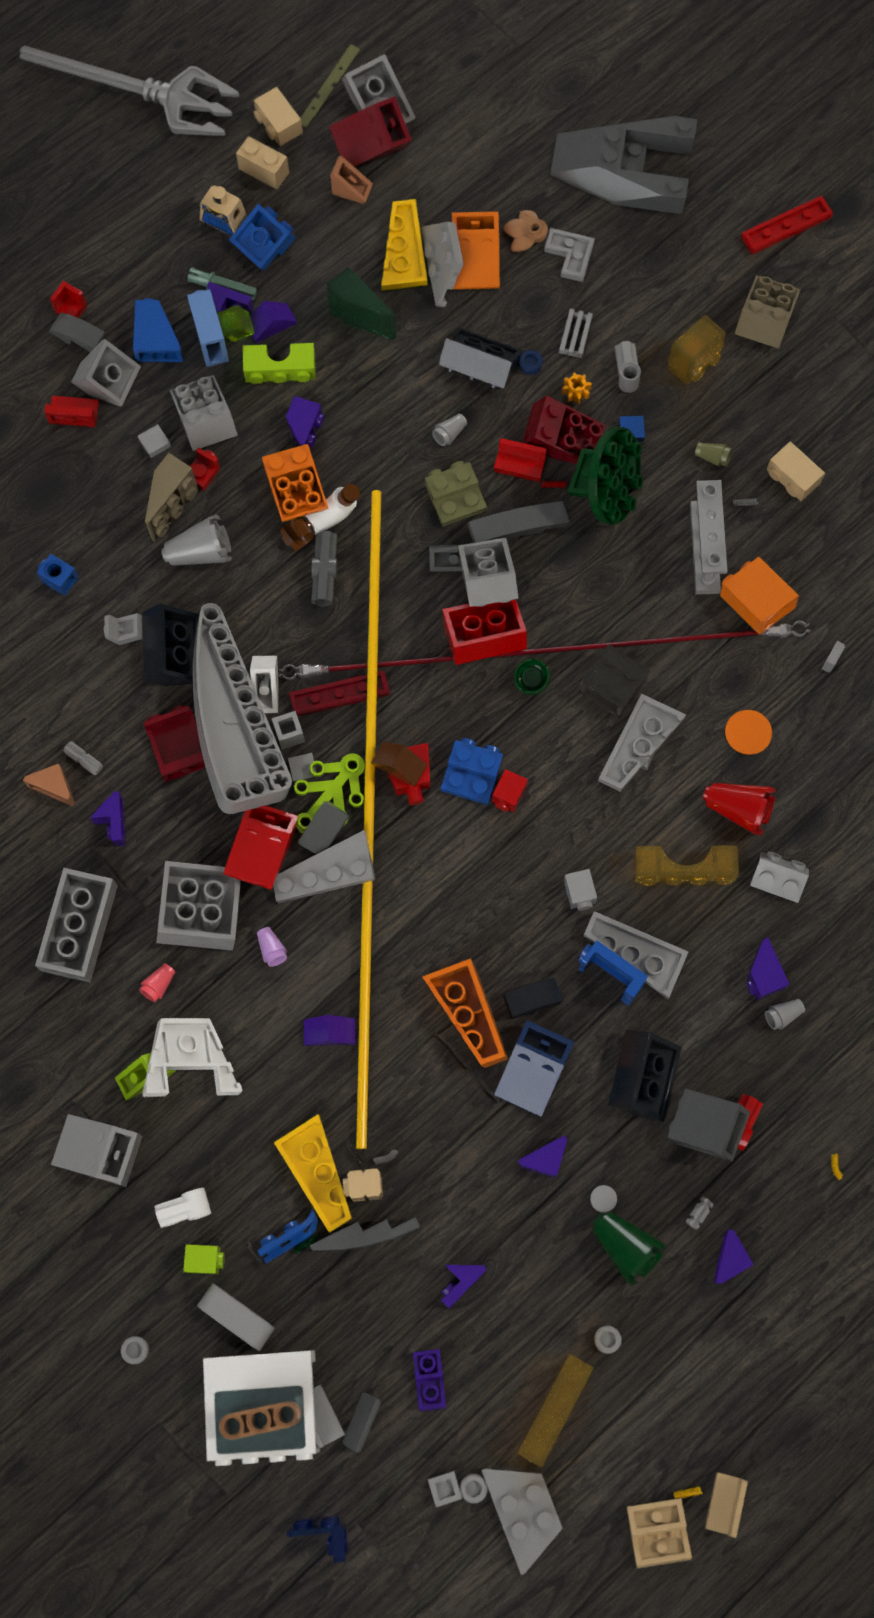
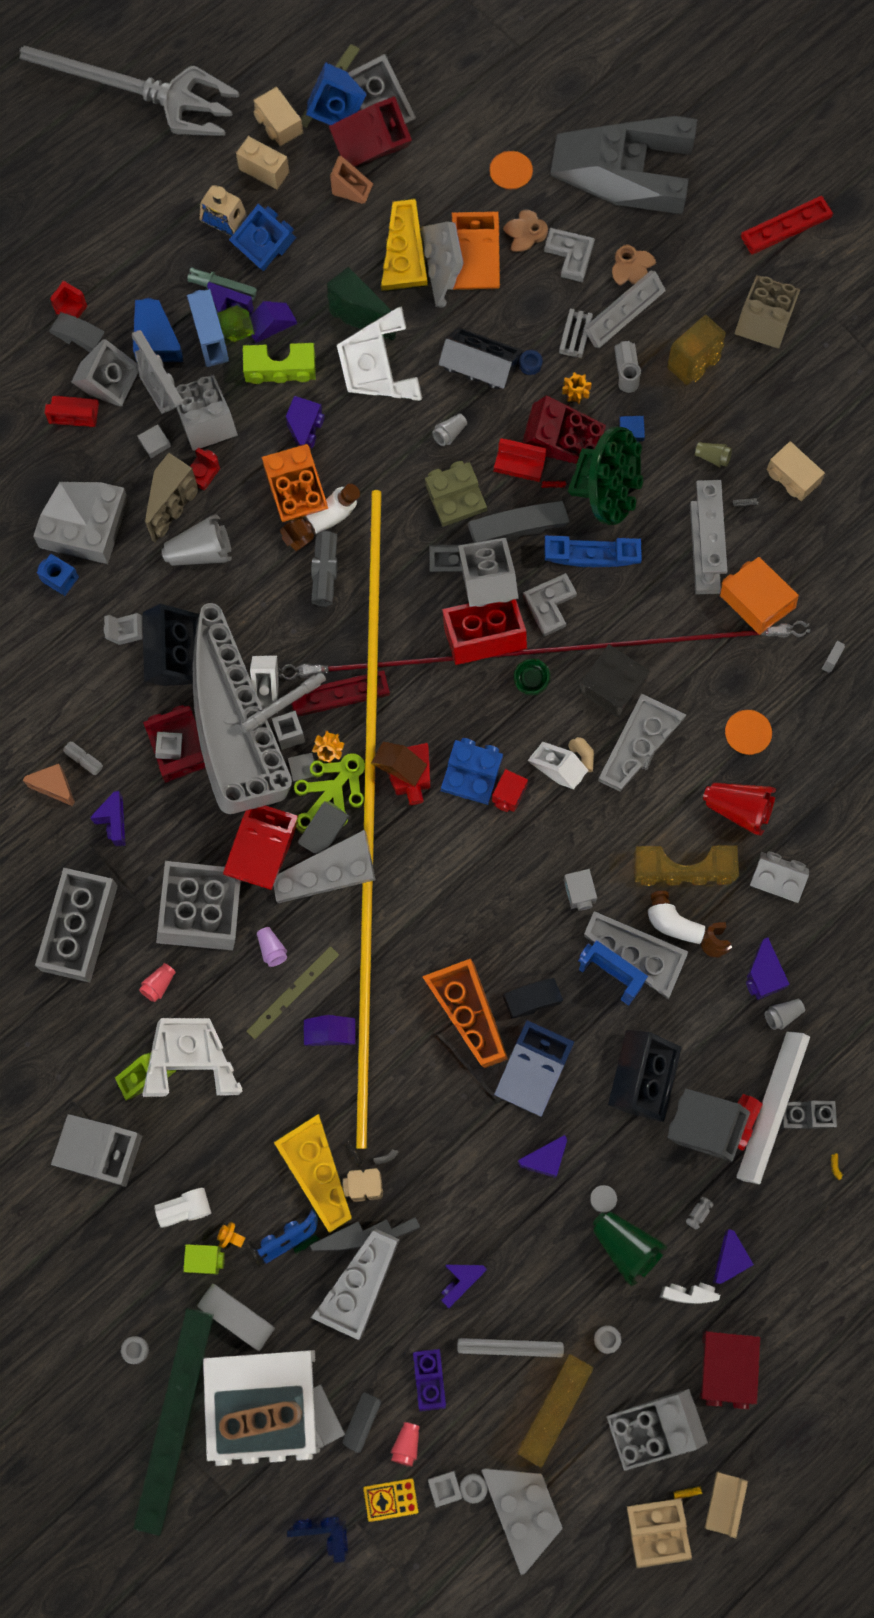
none -> light grey slope [33,482,128,564]
none -> light grey wing [132,330,184,414]
none -> clear green plate [133,1308,214,1536]
none -> light grey tile [156,732,182,760]
none -> light orange plate [217,1222,245,1248]
none -> light grey piece [239,673,326,734]
none -> olive piece [246,947,339,1040]
none -> blue slope [306,63,366,125]
none -> light grey wing [311,1229,400,1340]
none -> light orange gear [312,731,344,763]
none -> white wing [337,306,422,400]
none -> yellow sticker [364,1479,418,1522]
none -> coral cone [390,1422,420,1466]
none -> light grey axle [457,1338,564,1357]
none -> orange sticker [490,151,533,189]
none -> light grey tile [522,573,577,636]
none -> white slope [528,742,588,789]
none -> blue slope [544,536,642,567]
none -> tan arm [569,737,594,772]
none -> light grey plate [584,271,666,348]
none -> light grey slope [606,1389,708,1471]
none -> medium nougat plate [612,245,656,285]
none -> piece [648,891,732,958]
none -> white slope [660,1283,720,1304]
none -> dark red panel [699,1332,760,1409]
none -> white tile [736,1032,810,1184]
none -> dark grey slope [780,1101,837,1129]

